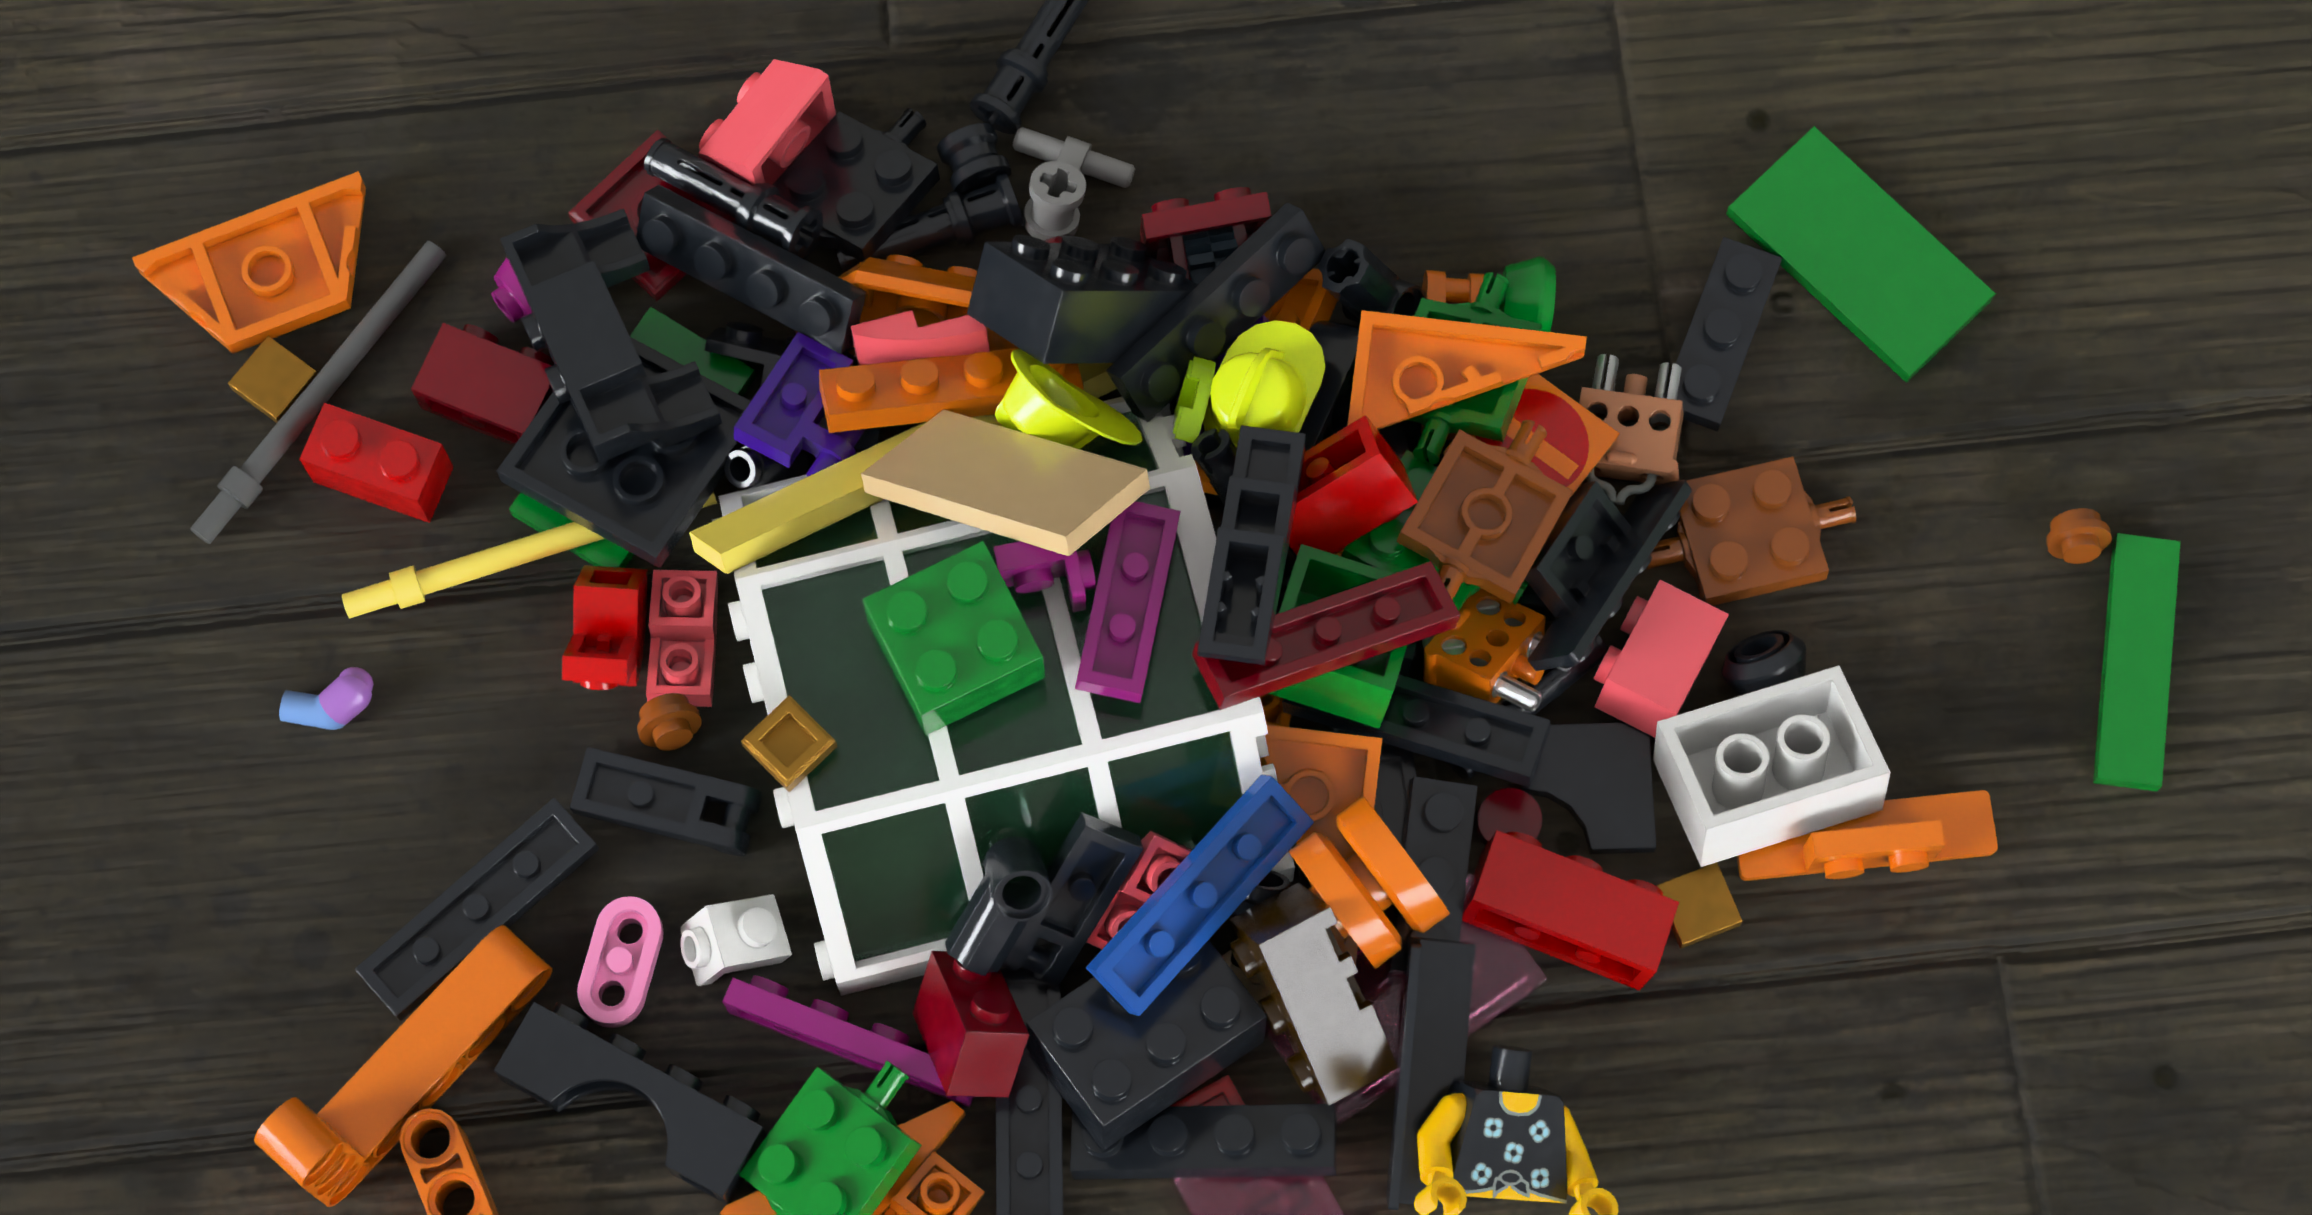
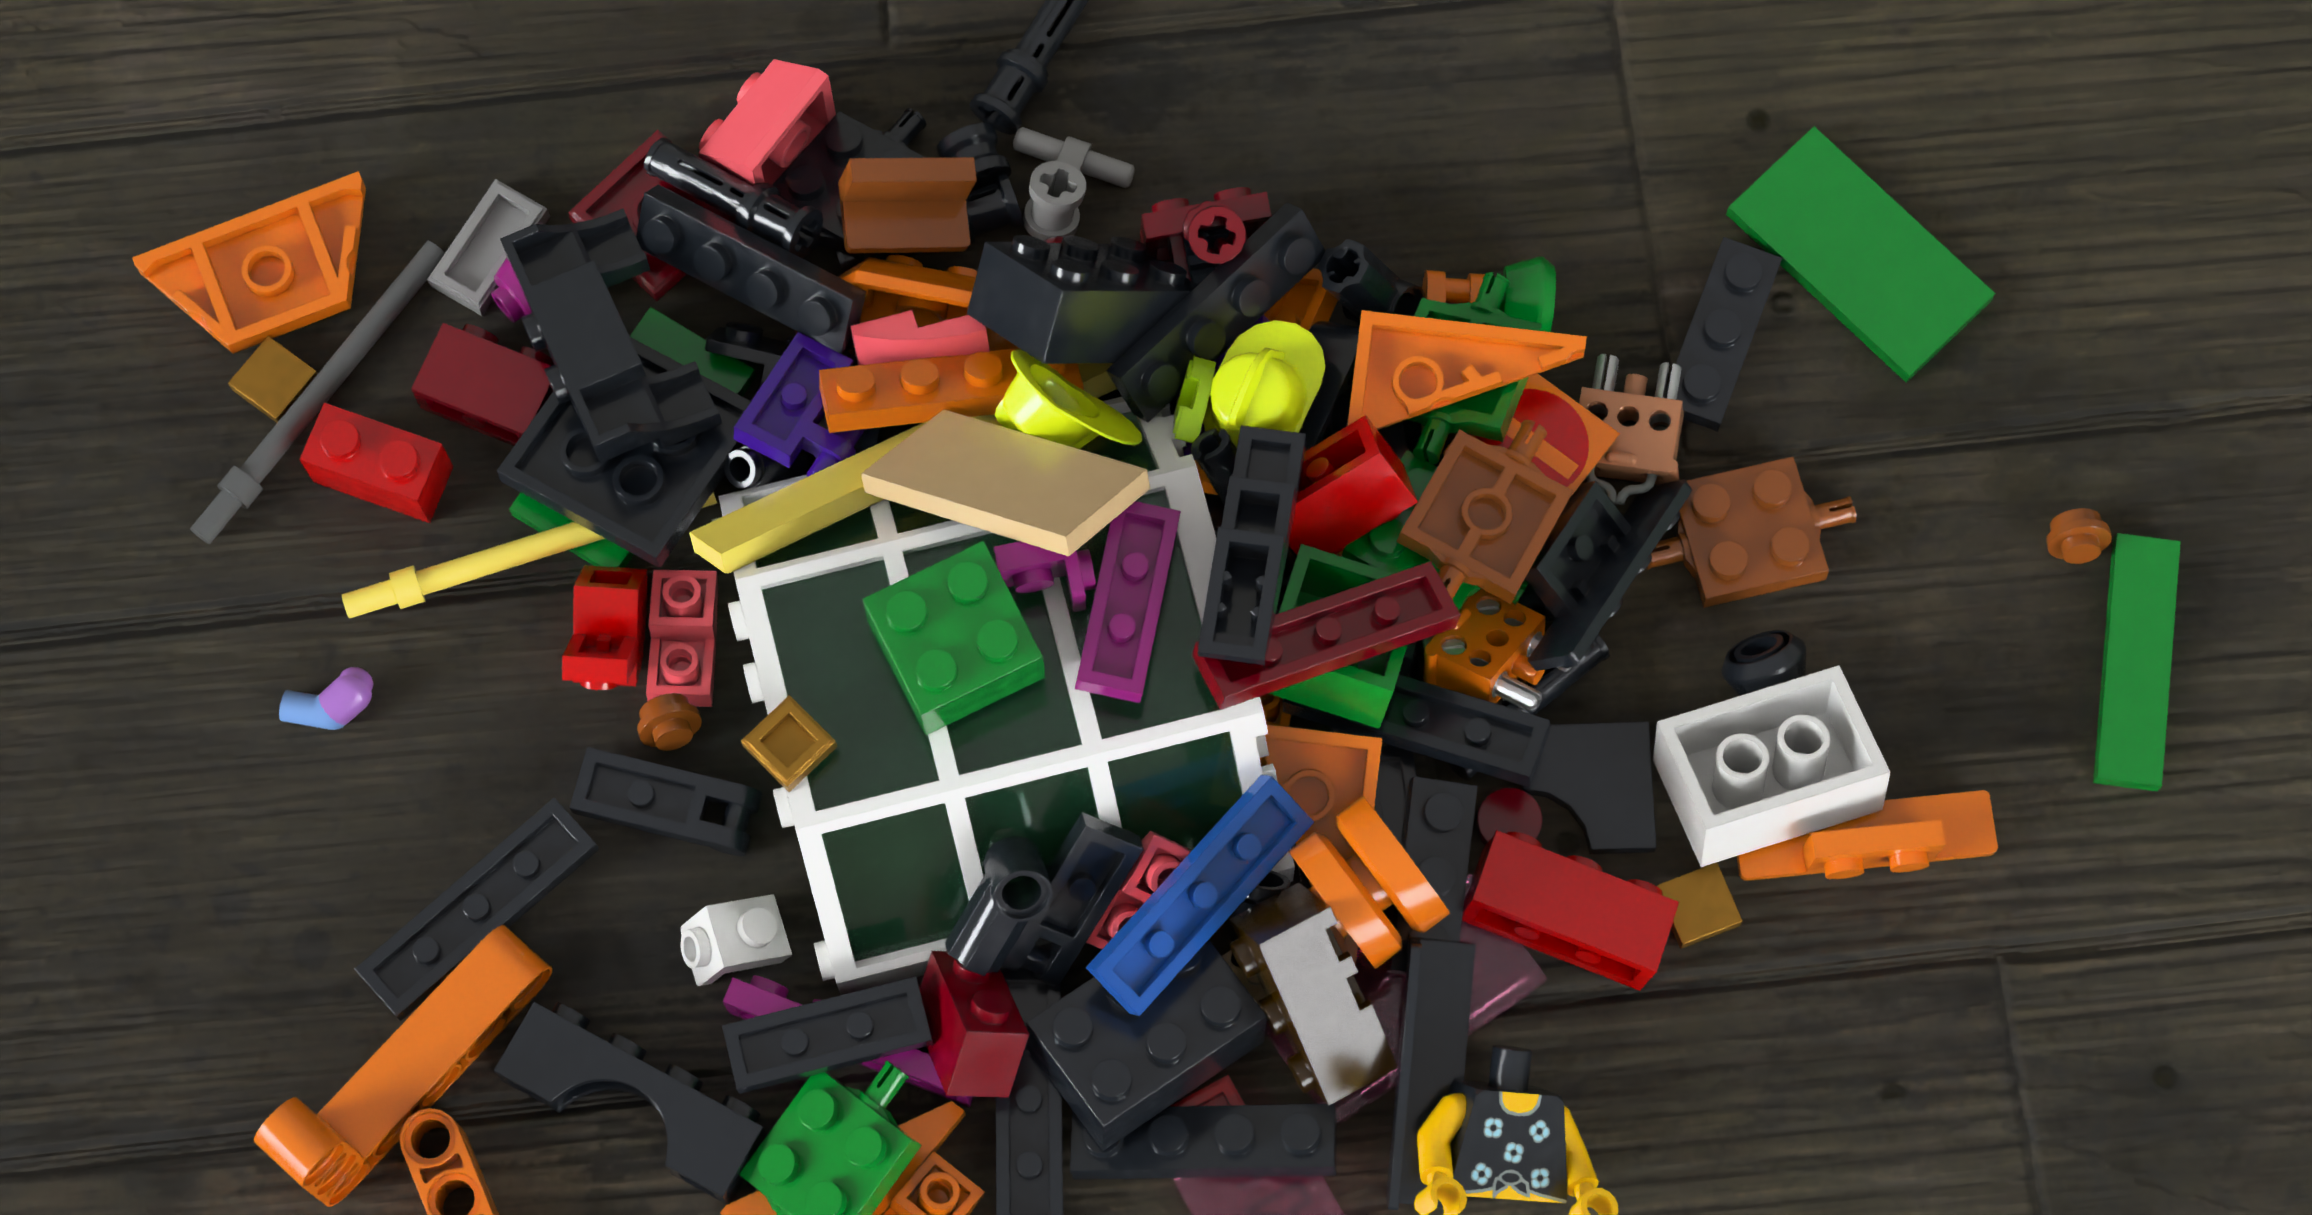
bright pink plate [577,896,664,1028] -> none
coral brick [1594,580,1729,738] -> none
none -> light grey tile [427,179,550,317]
none -> black plate [722,976,933,1094]
none -> dark orange panel [838,157,977,253]
none -> dark red bush [1183,200,1246,264]

